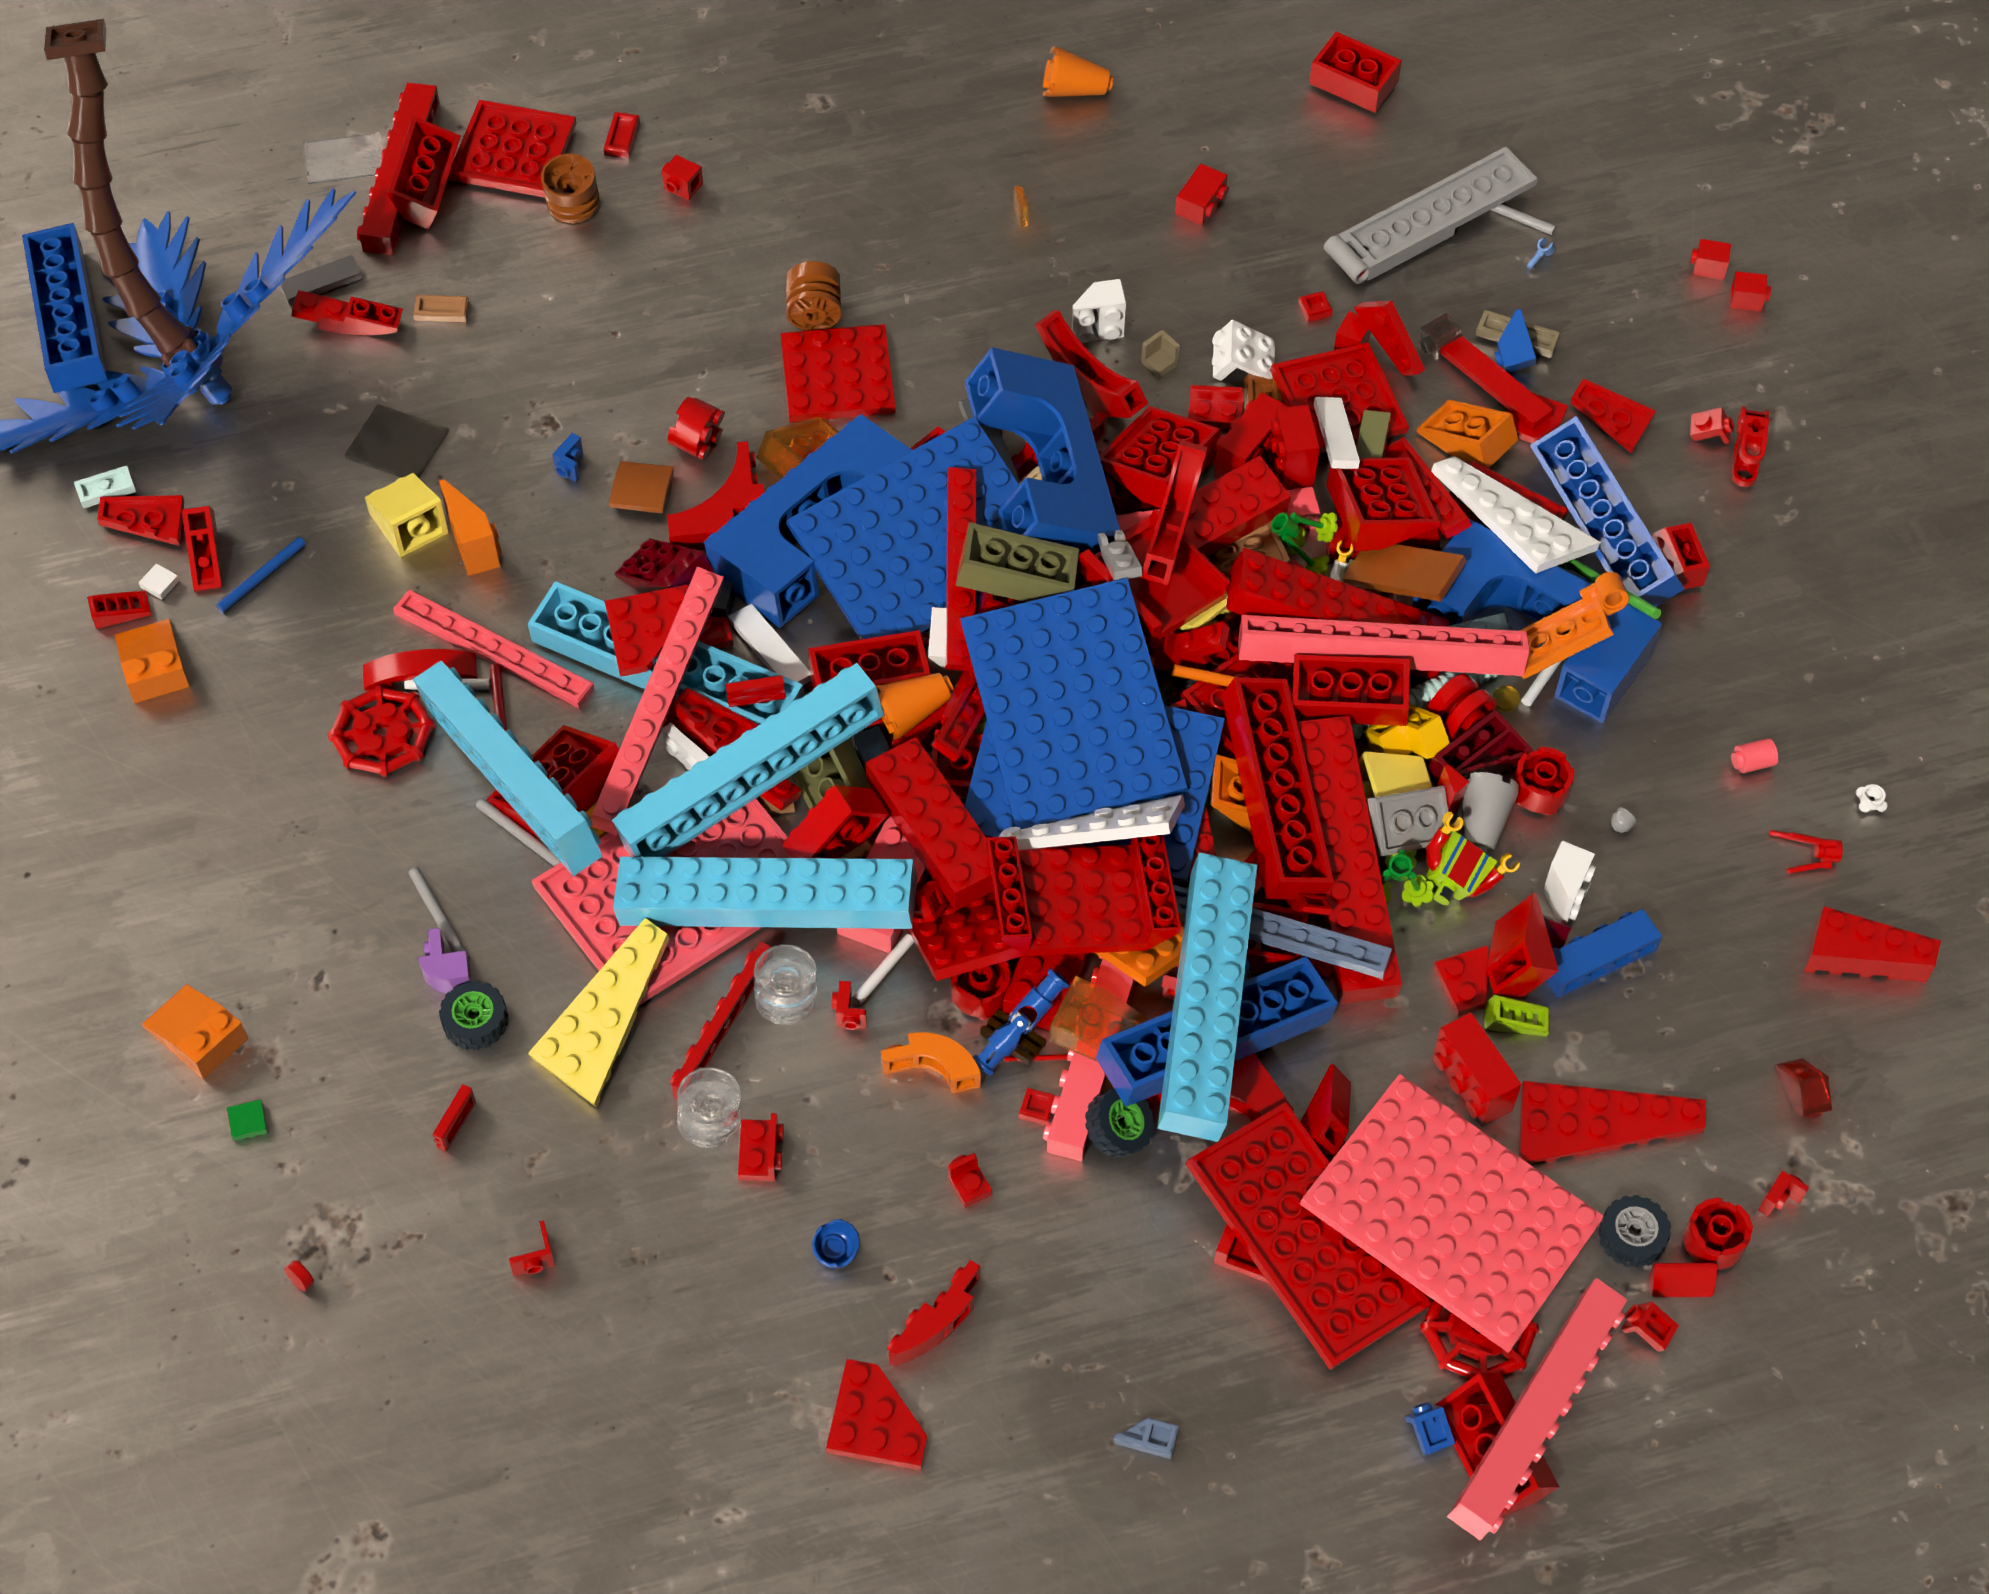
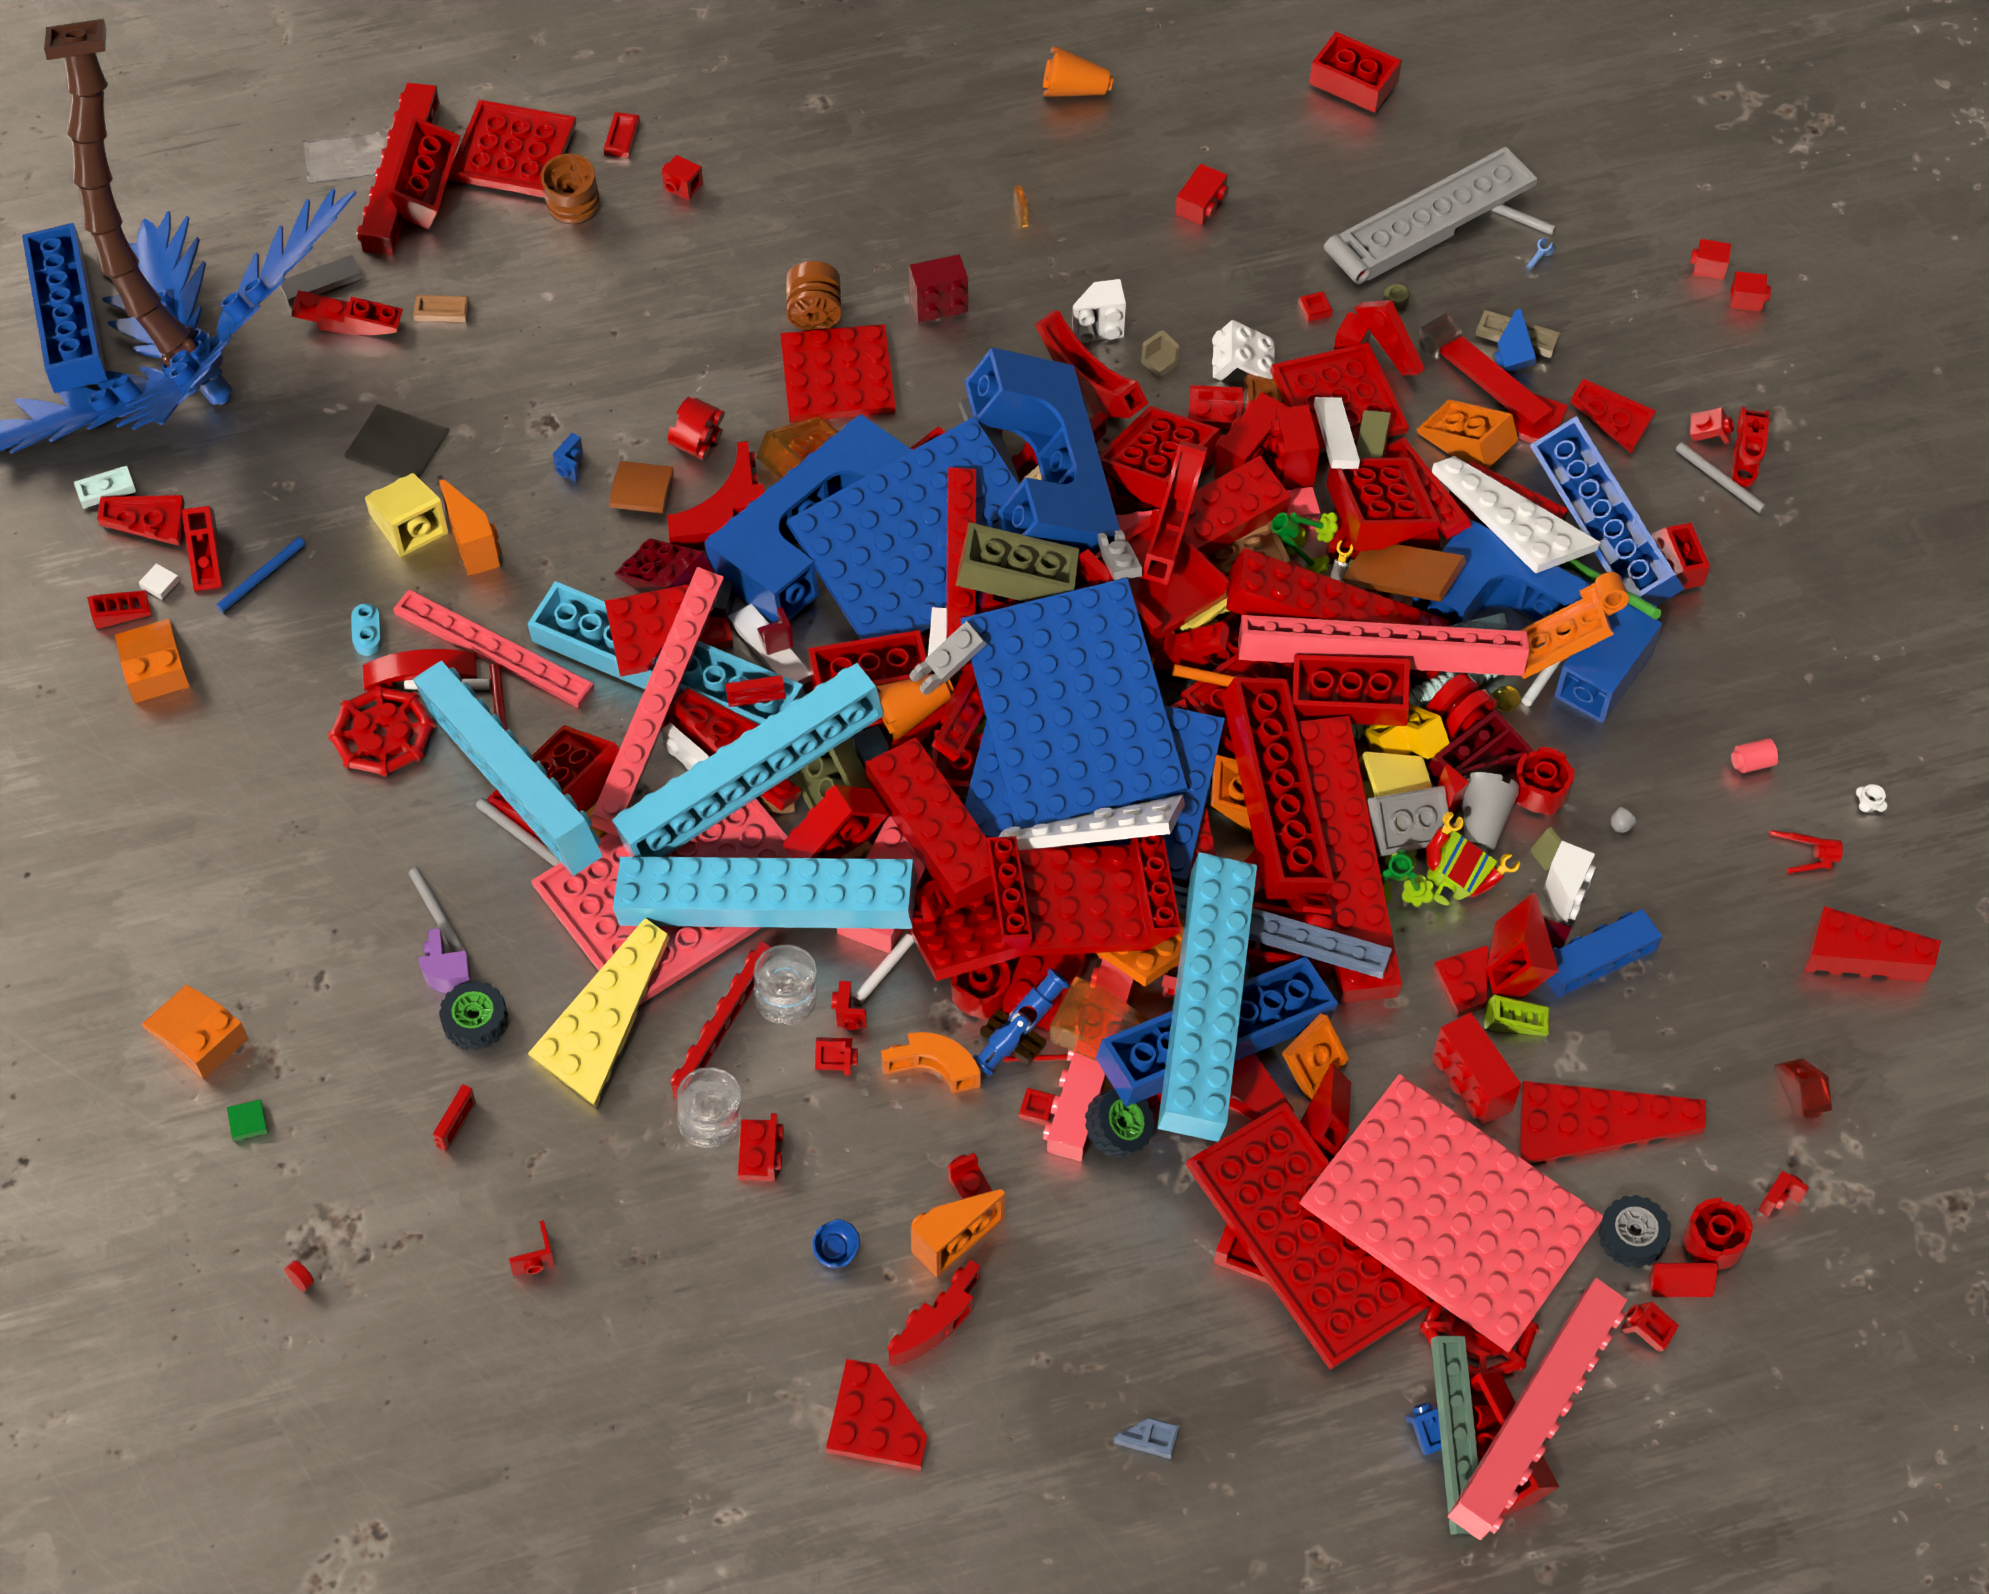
none -> medium azure plate [351,603,382,656]
none -> dark red panel [757,607,794,655]
none -> red bracket [815,1037,858,1076]
none -> dark red brick [909,254,968,322]
none -> light grey hinge [909,621,987,695]
none -> orange slope [911,1189,1006,1277]
none -> orange tile [1282,1013,1350,1099]
none -> red tile [1304,914,1335,931]
none -> olive tile [1383,284,1410,310]
none -> sand green plate [1431,1336,1478,1535]
none -> olive slope [1531,827,1563,871]
none -> light grey bar [1676,442,1766,514]

